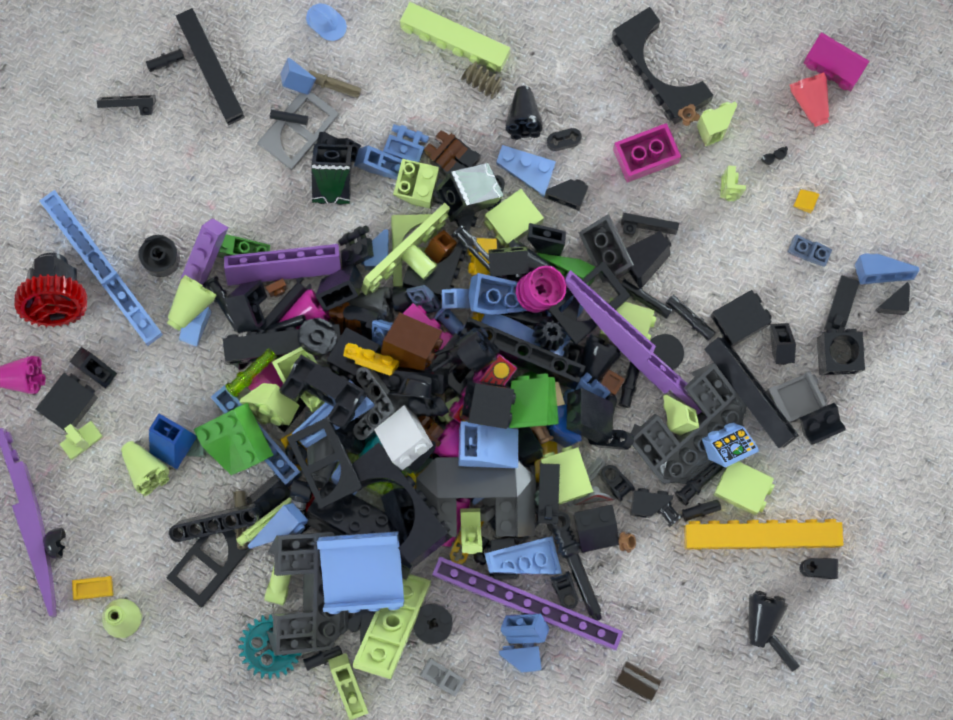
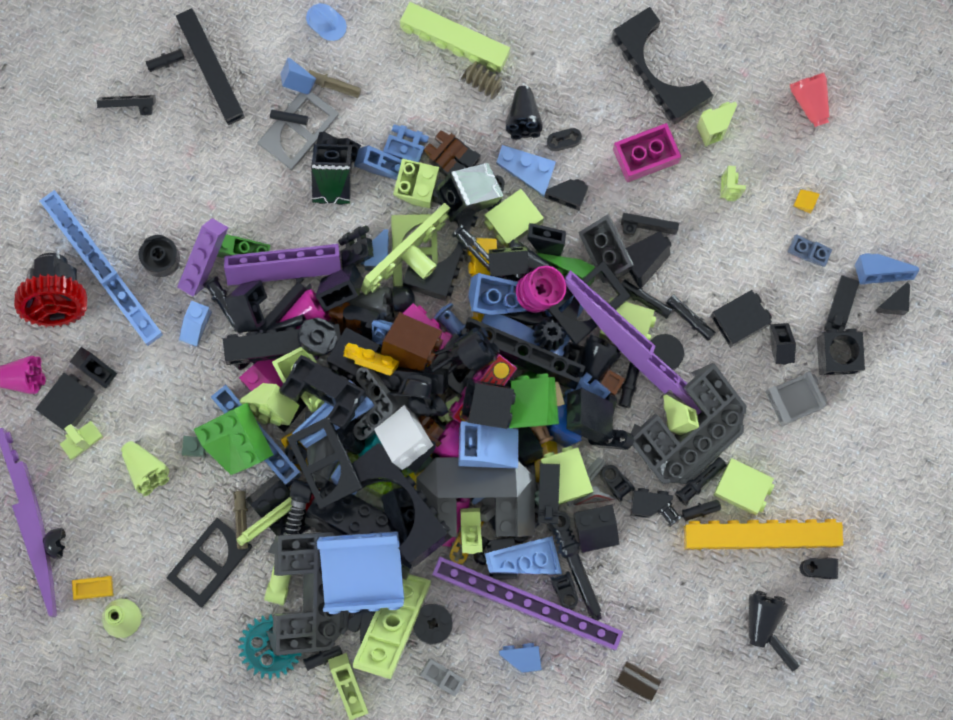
blue slope [149,413,197,469] -> none
yellowish green cone [167,275,217,331] -> none
black beam [169,504,263,542] -> none
clear neon green pin [225,348,277,397] -> none
medium blue slope [248,503,308,549] -> none
dark orange plate [266,278,288,297] -> none
sand blue slope [406,285,442,313] -> none
dark orange brick [424,230,457,264] -> none
light blue brick [442,288,471,309] -> none
medium blue brick [501,614,549,644] -> none
medium nougat plate [619,532,636,553] -> none
medium nougat plate [678,104,700,126] -> none
slope [702,423,759,467] -> none
black piece [704,337,799,449] -> none
black piece [761,146,788,165] -> none
black bracket [799,403,846,445] -> none
dark pink slope [803,32,870,92] -> none

